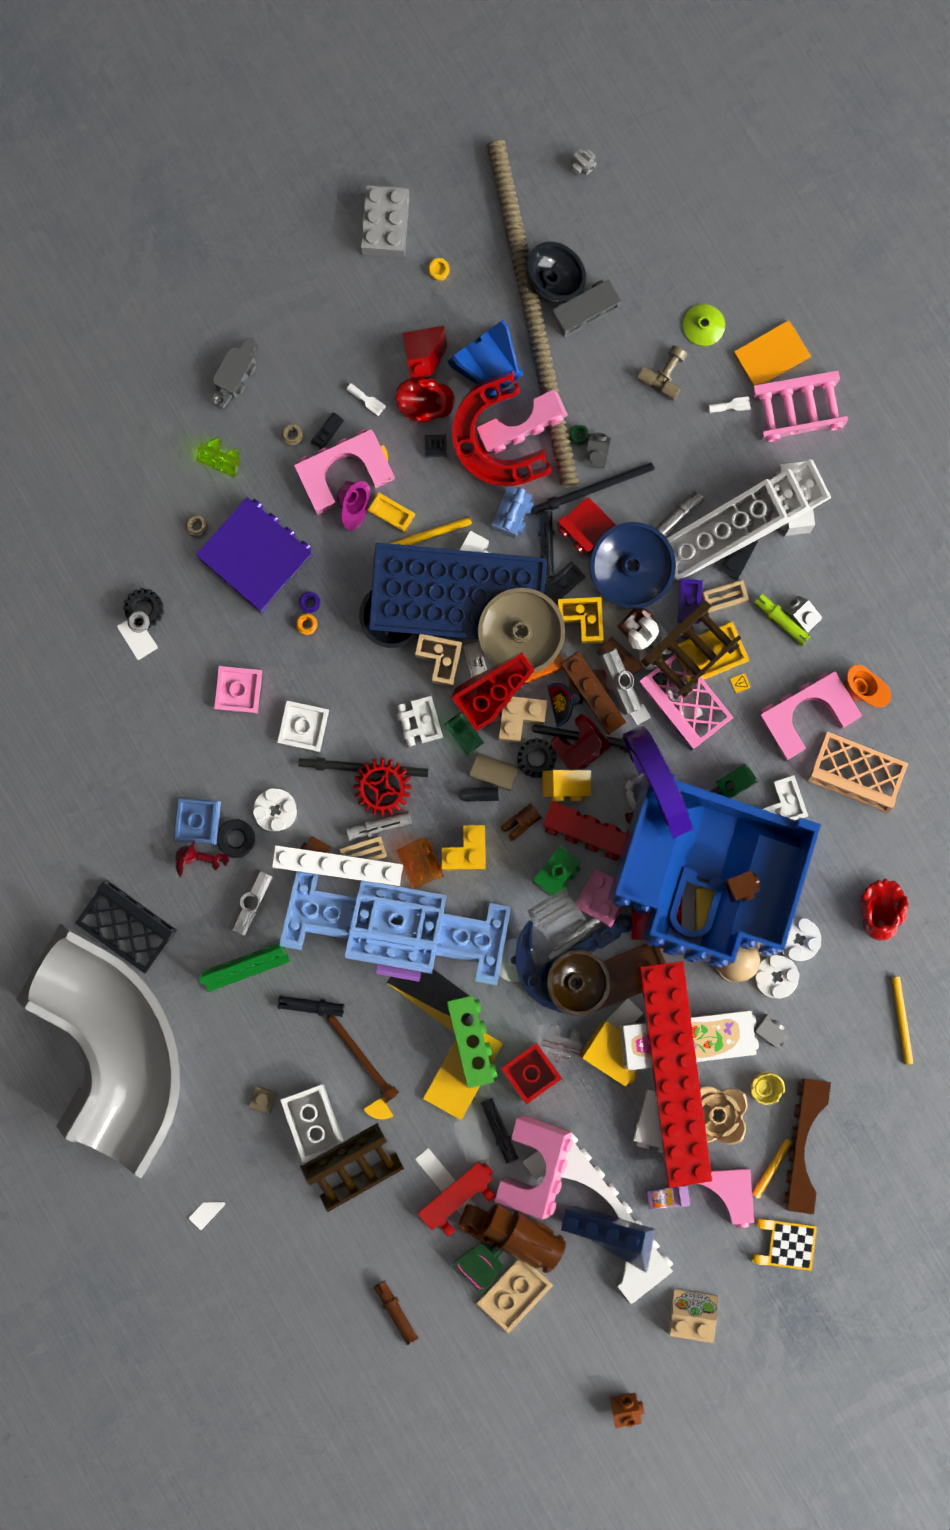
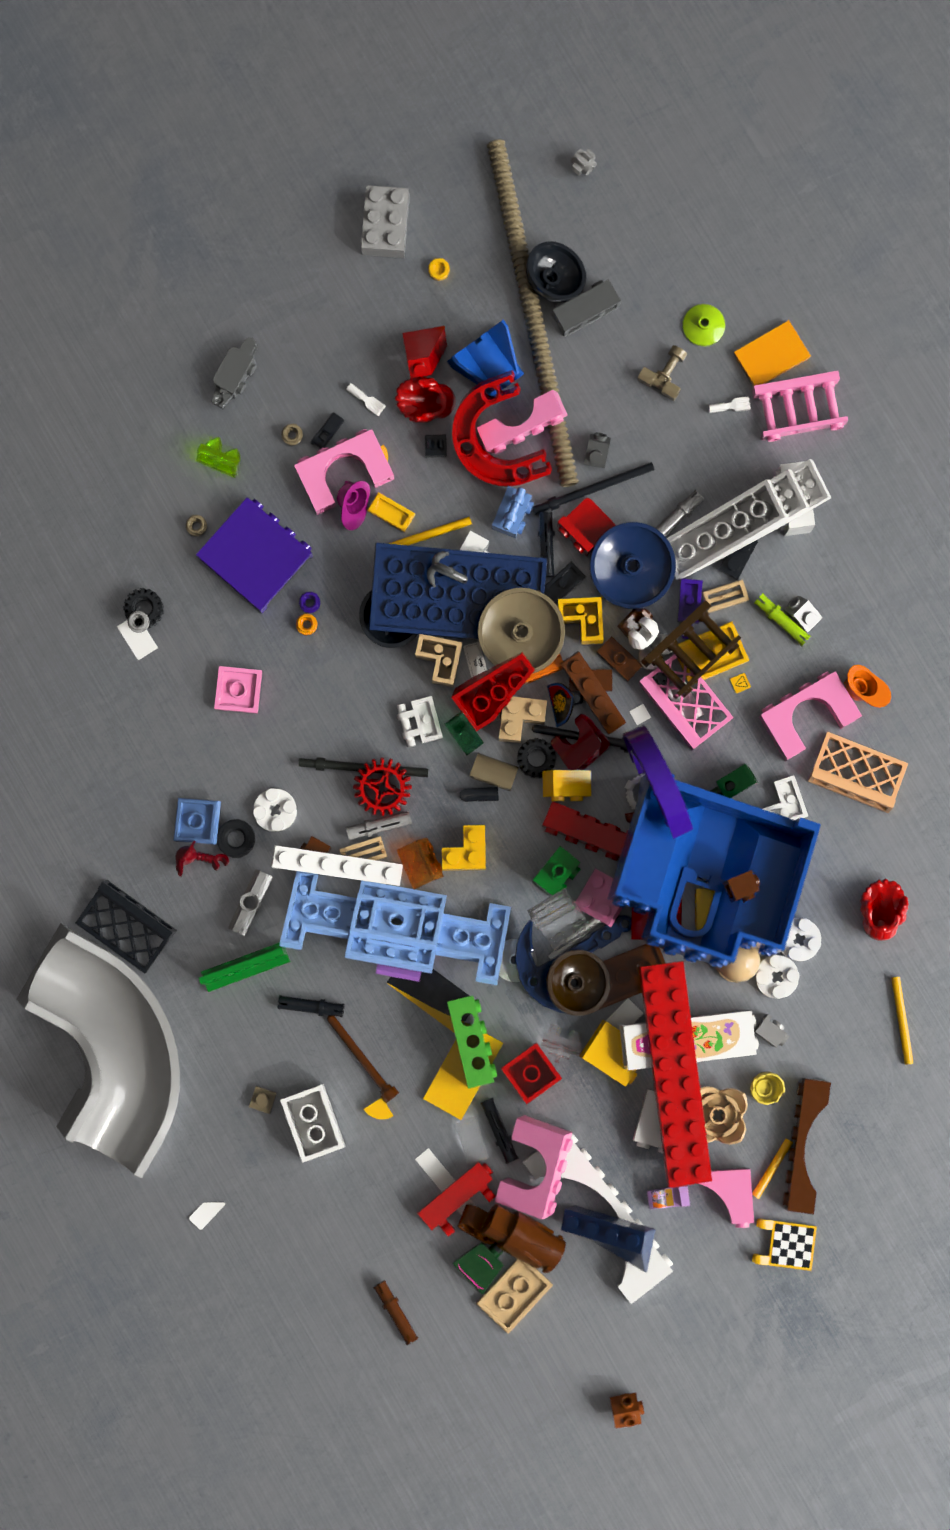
white plate [277,701,329,752] -> none
dark brown fence [300,1123,404,1212] -> none
reddish brown hinge [501,803,542,841] -> none
dark green plate [569,425,590,446] -> none
light grey piece [599,648,641,715] -> none
tan slope [668,1289,718,1343] -> none
none -> dark grey piece [427,551,468,587]

